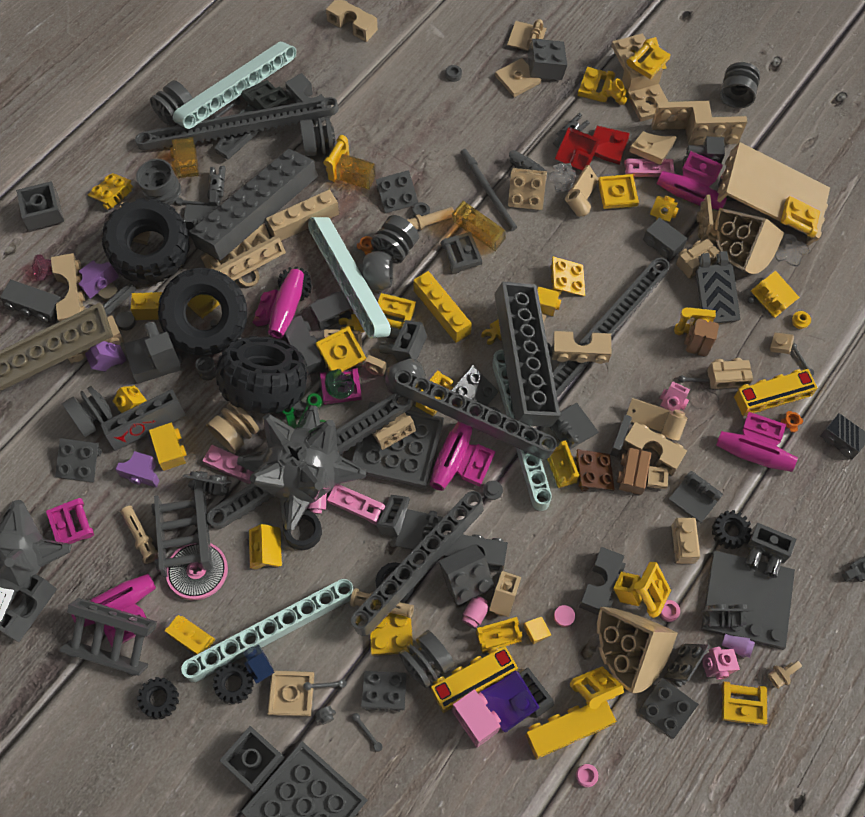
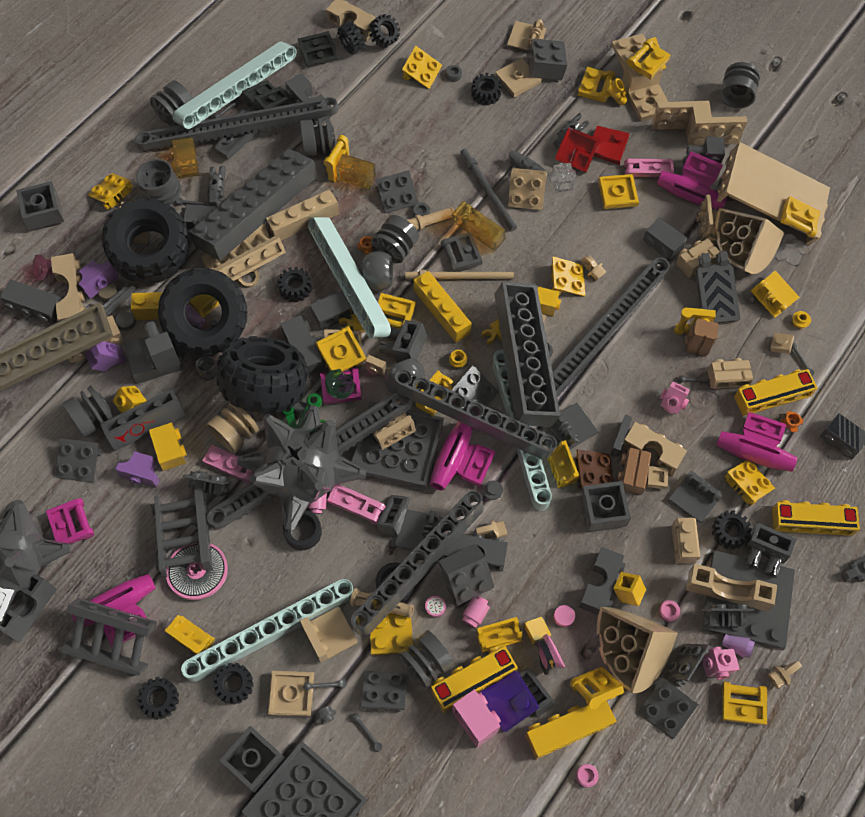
tan pin [120,506,158,564] -> none
dark blue brick [244,645,275,684] -> none
yellow panel [249,524,282,569] -> none
dark pink plate [252,269,304,338] -> none
tan slope [489,571,521,617] -> none
tan arch [552,331,612,364] -> none
tan door [565,165,598,217] -> none
tan door [626,398,688,440] -> none
tan plate [629,131,677,165] -> none
yellow plate [634,562,671,618] -> none
yellow brick [650,196,679,222] -> none
none -> lavender cone [186,304,205,328]
none -> pearl dark grey slope [298,31,338,67]
none -> tan bracket [300,607,357,663]
none -> black tyre [337,21,365,55]
none -> black tyre [369,14,400,48]
none -> yellow hinge [402,46,442,89]
none -> tan bar [405,270,514,279]
none -> tile [425,596,446,618]
none -> yellow plate [449,350,468,368]
none -> black tyre [471,73,502,105]
none -> tan piece [476,520,507,539]
none -> piece [536,634,565,675]
none -> tan piece [580,255,606,281]
none -> dark grey brick [580,481,631,532]
none -> tan arch [686,563,777,612]
none -> yellow hinge [724,460,775,506]
none -> yellow brick [772,500,860,536]

